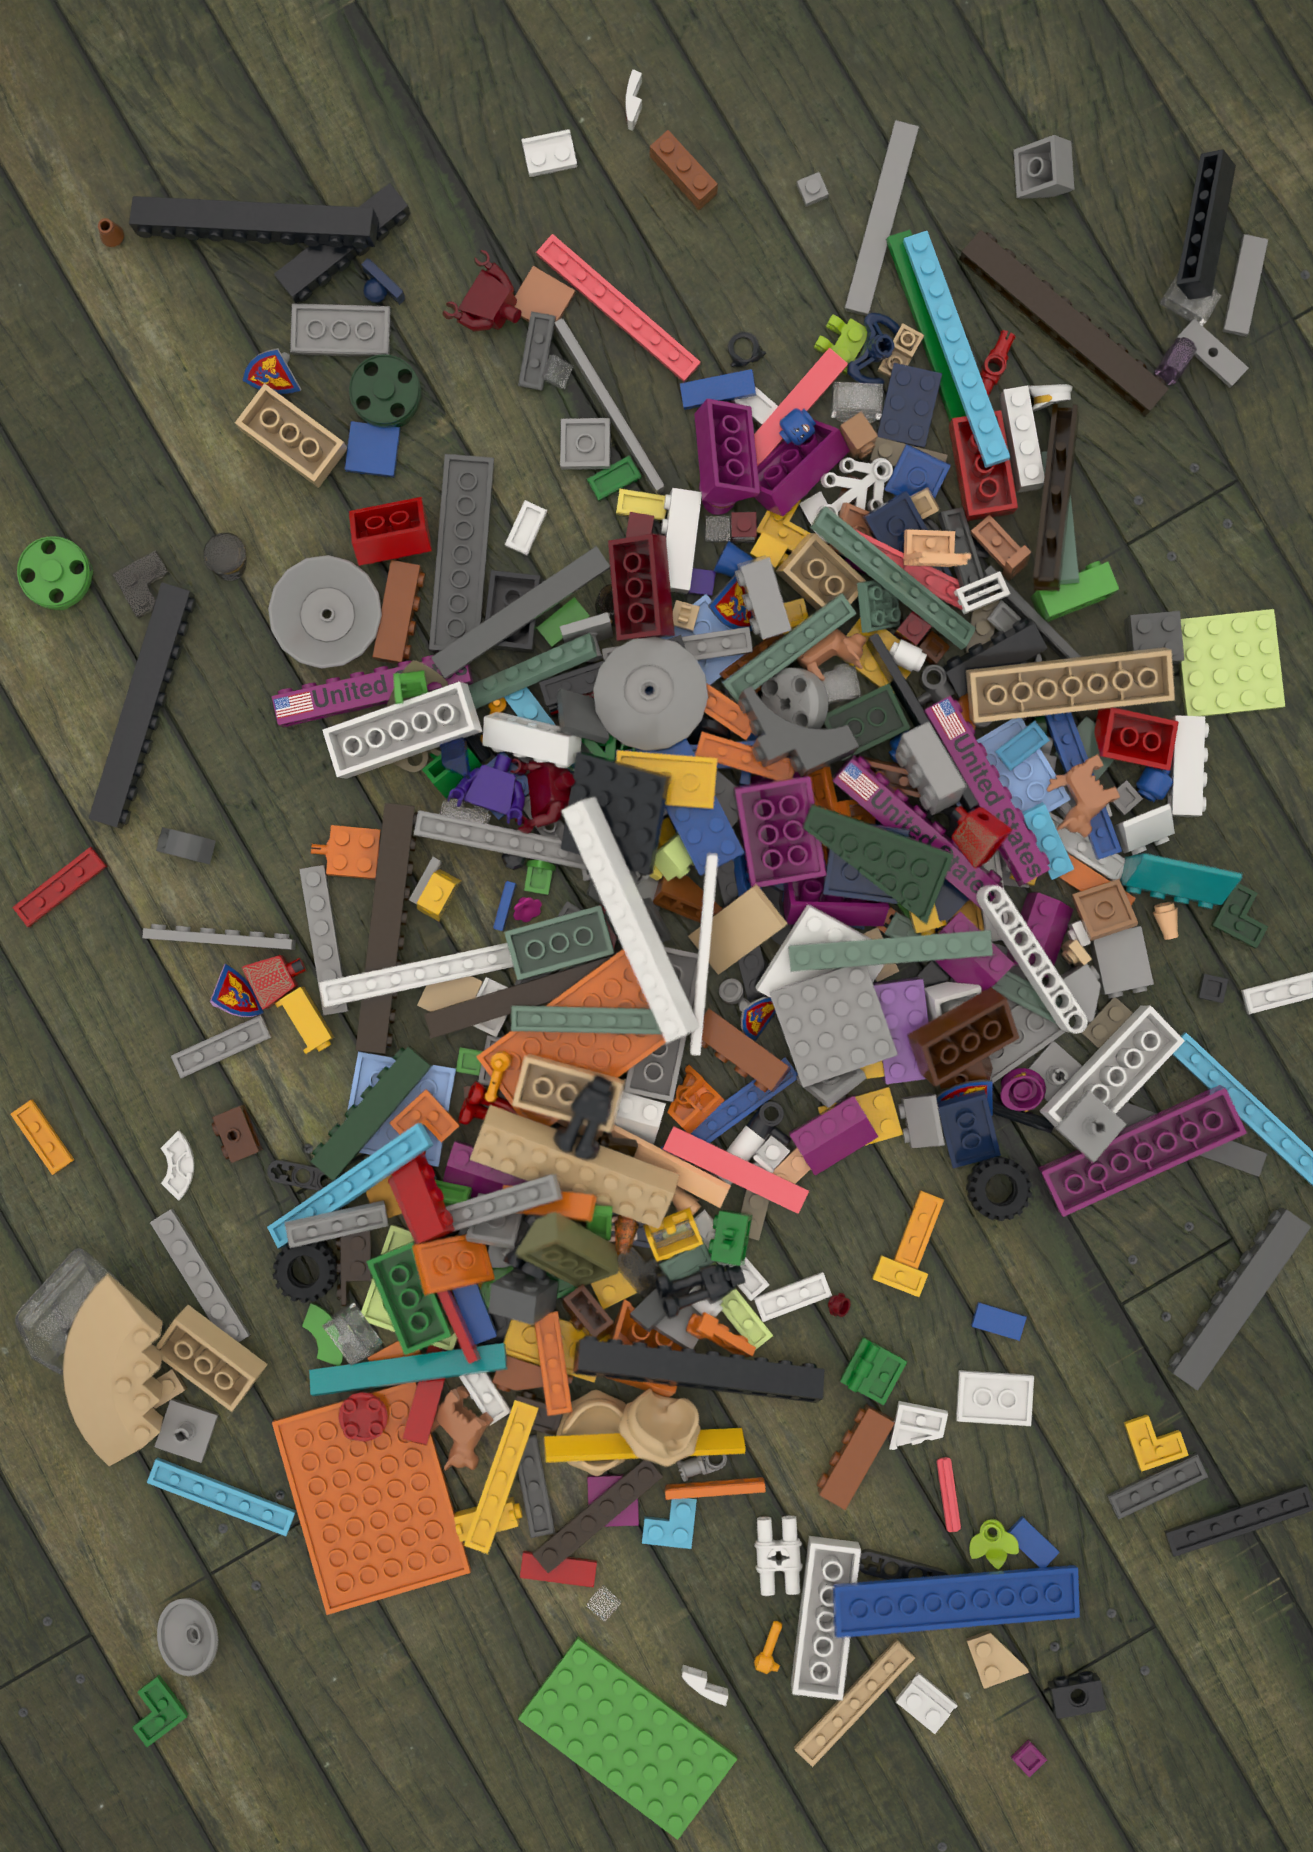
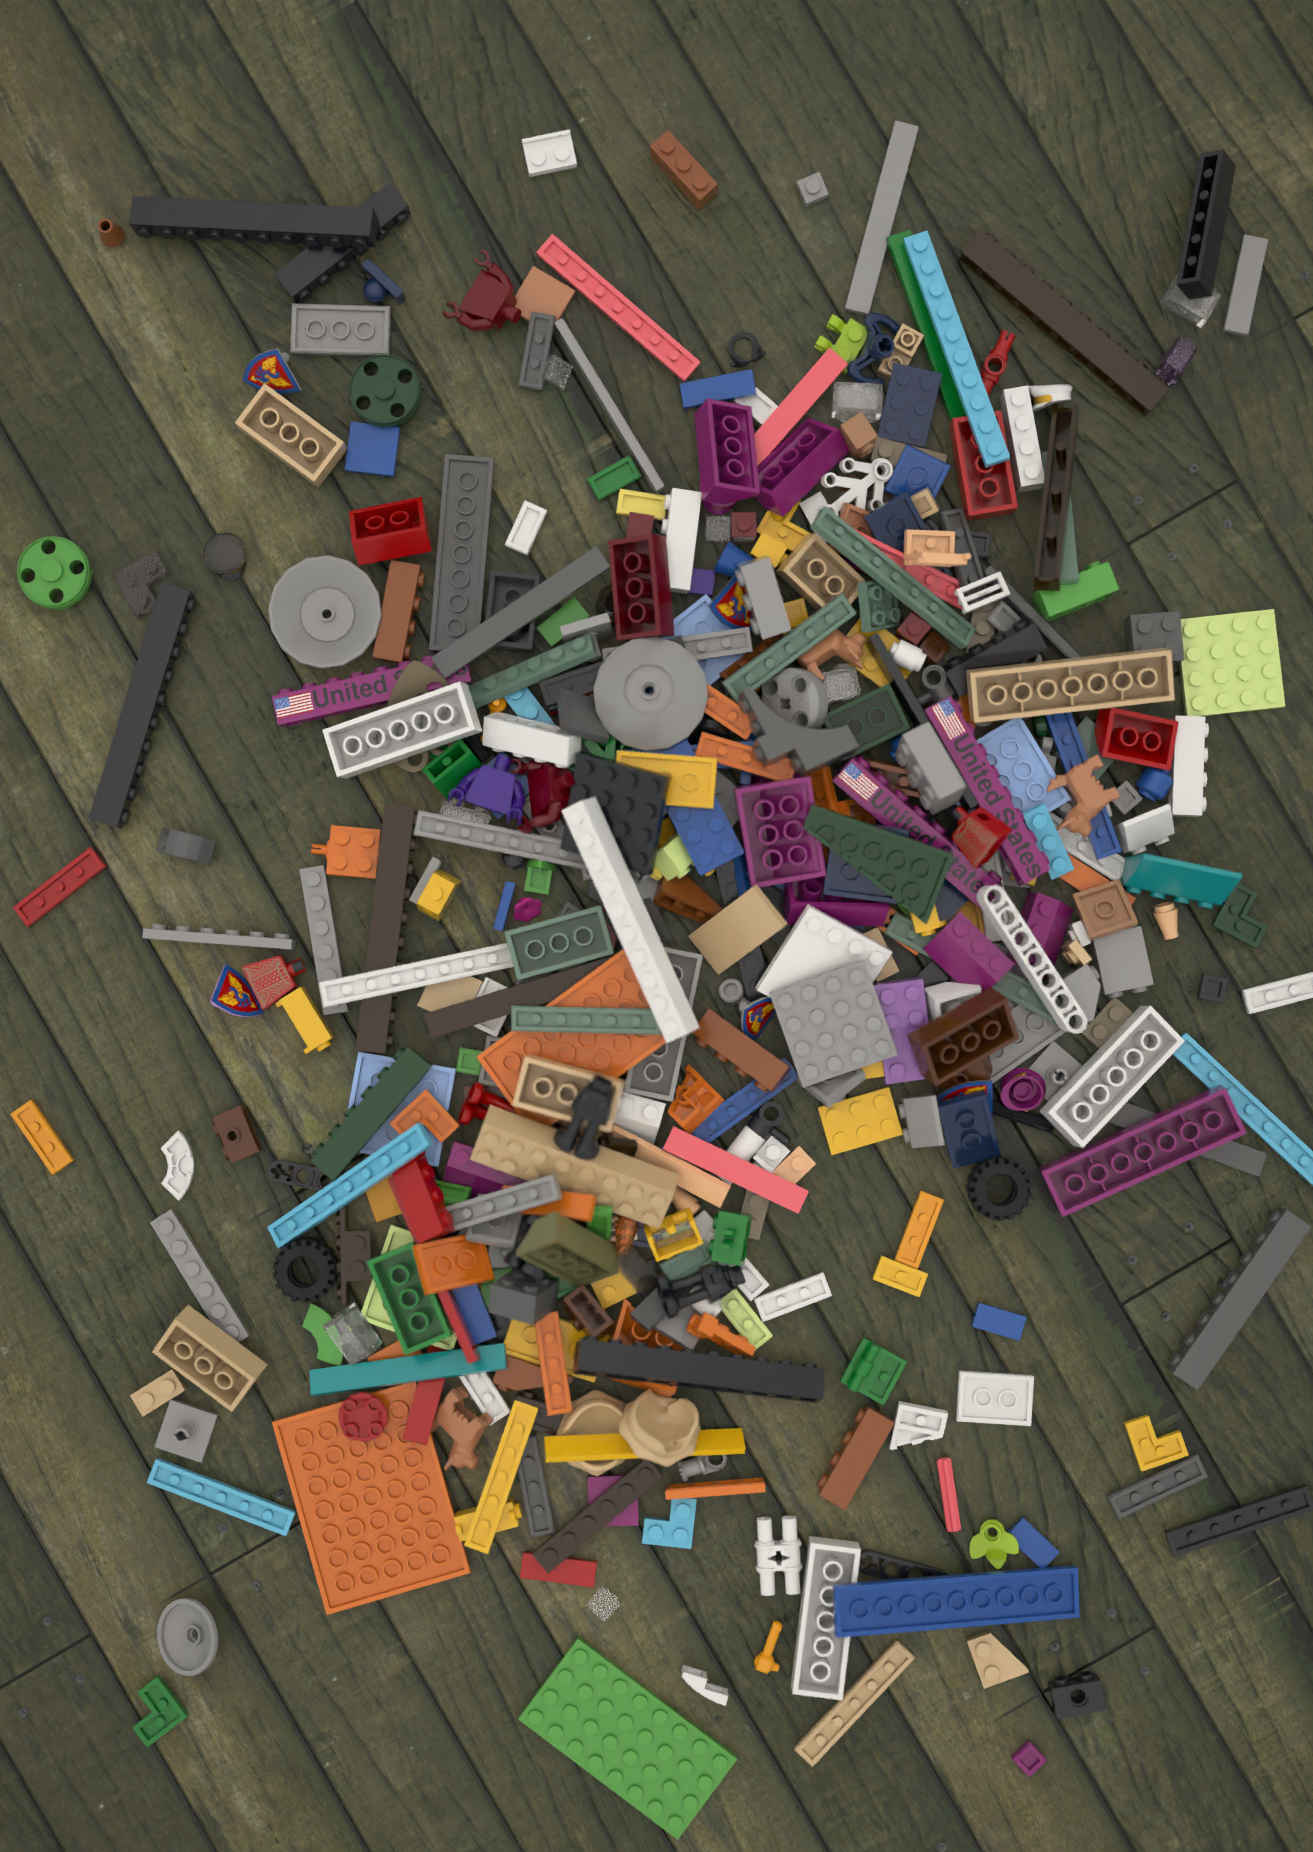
clear windscreen [15,1248,120,1375] -> none
tan brick [63,1273,163,1466] -> none
light grey tile [171,1015,272,1078] -> none
light grey tile [284,1200,389,1248] -> none
bright green tile [393,670,428,704] -> none
clear blue tile [440,737,471,780] -> none
light orange piece [485,1051,511,1103] -> none
light grey plate [560,418,611,470] -> none
white slope [626,70,642,131] -> none
tan tile [673,600,700,632] -> none
white tile [690,852,718,1055] -> none
blue head [779,408,816,446] -> none
sand green plate [788,930,993,972] -> none
magenta slope [789,1094,878,1175] -> none
dark red plate [828,1293,851,1317] -> none
white plate [895,1672,957,1734] -> none
nougat bracket [971,514,1031,581] -> none
dark azure tile [995,721,1050,771] -> none
light grey slope [1014,135,1074,199] -> none
light grey tile [1055,1090,1126,1162] -> none
light grey tile [1176,319,1248,388] -> none

